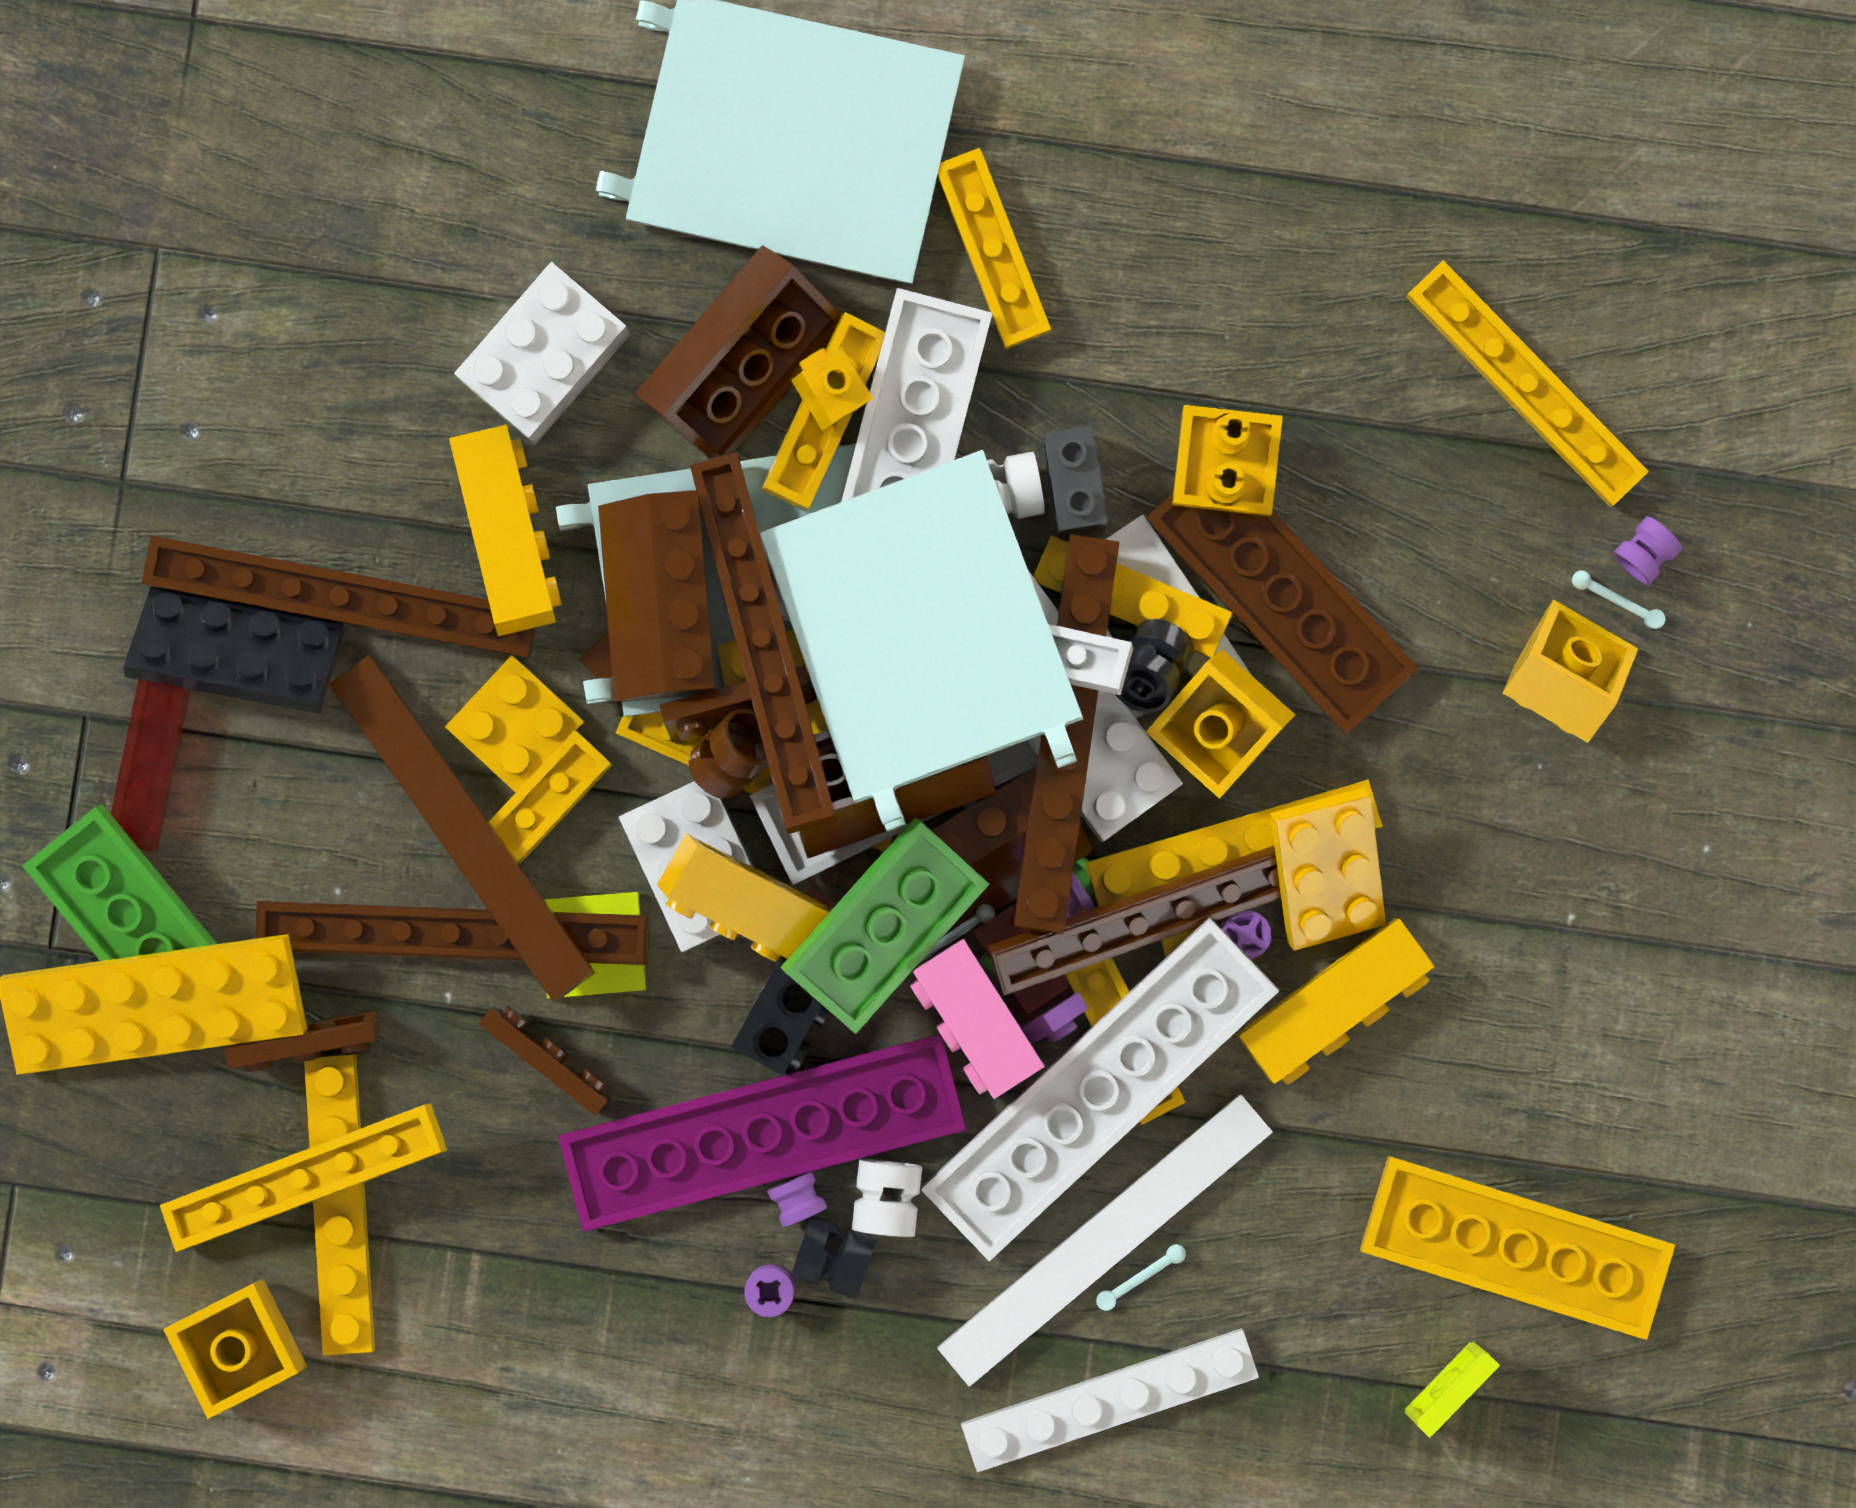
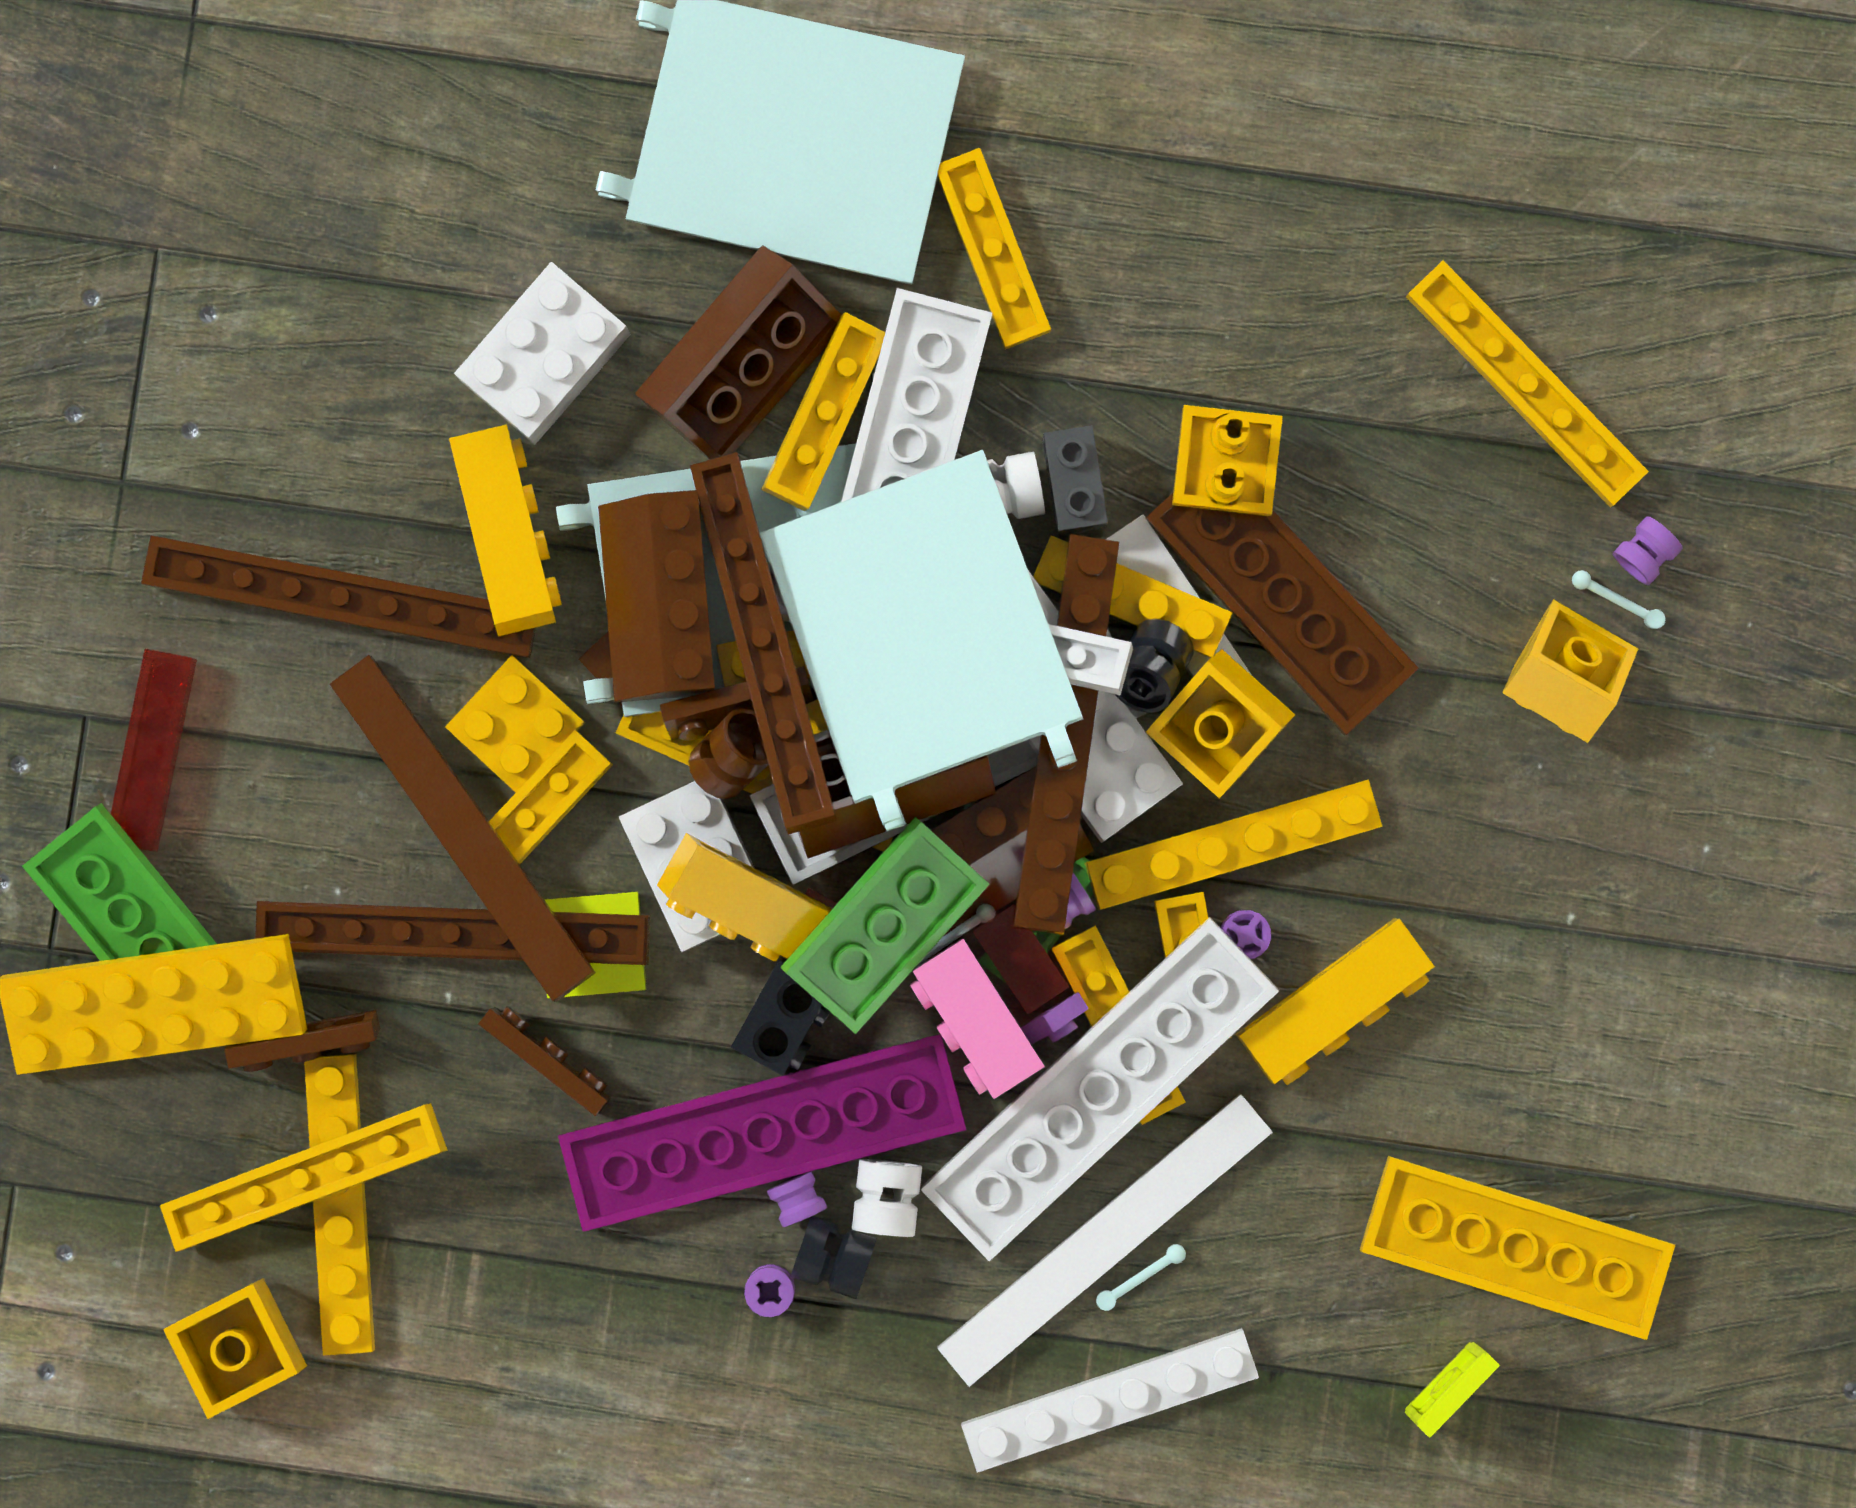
black plate [124,586,344,714] -> none
yellow brick [791,348,874,431] -> none
reddish brown tile [988,846,1281,995] -> none
yellow plate [1270,787,1386,951] -> none

